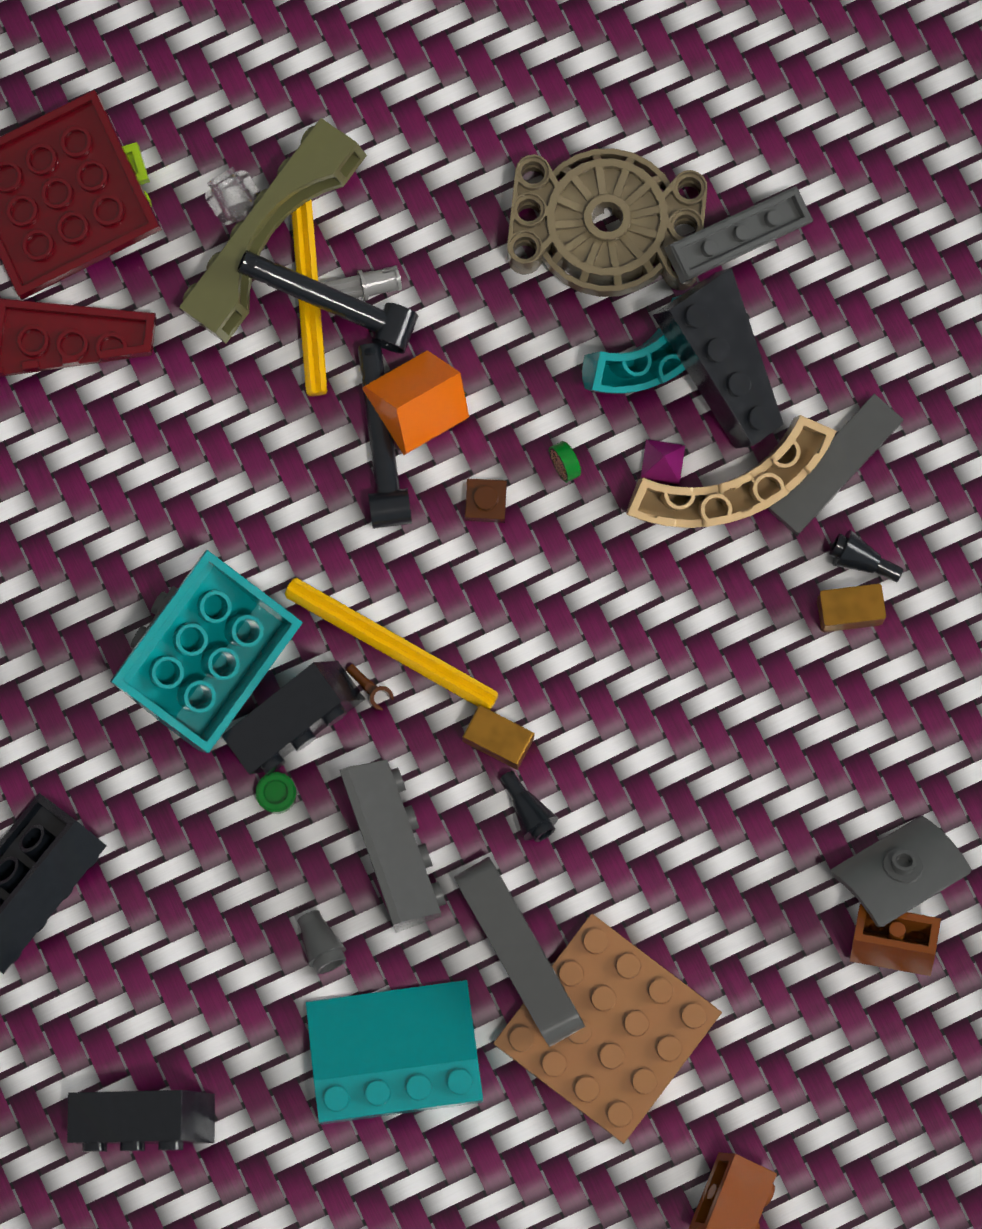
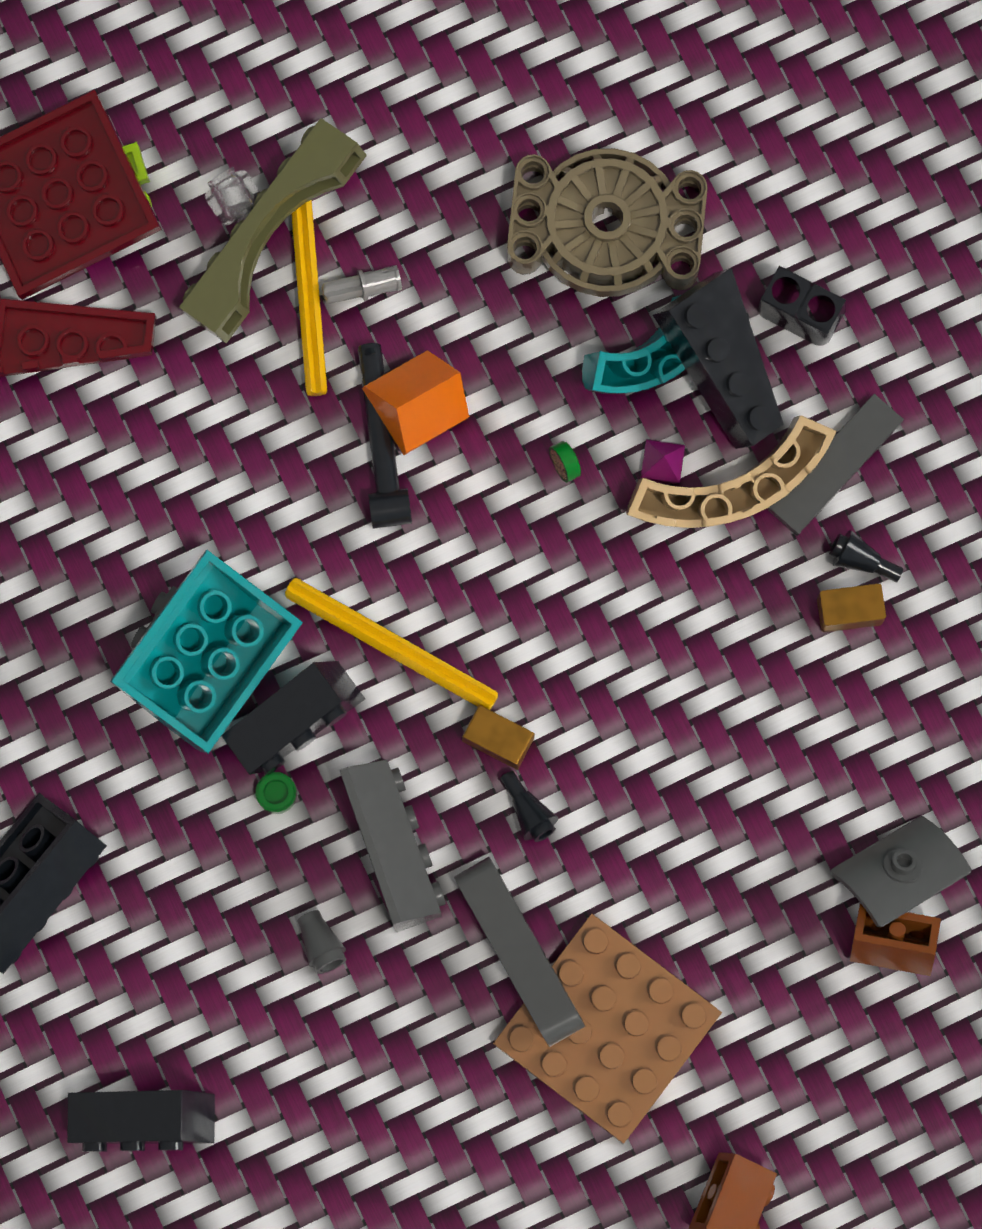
black piece [237,250,419,354] -> none
teal slope [306,980,484,1125] -> none
reddish brown hand [346,664,394,711] -> none
reddish brown plate [465,479,507,523] -> none
dark grey tile [664,186,813,284] -> none
none -> black piece [758,266,846,346]

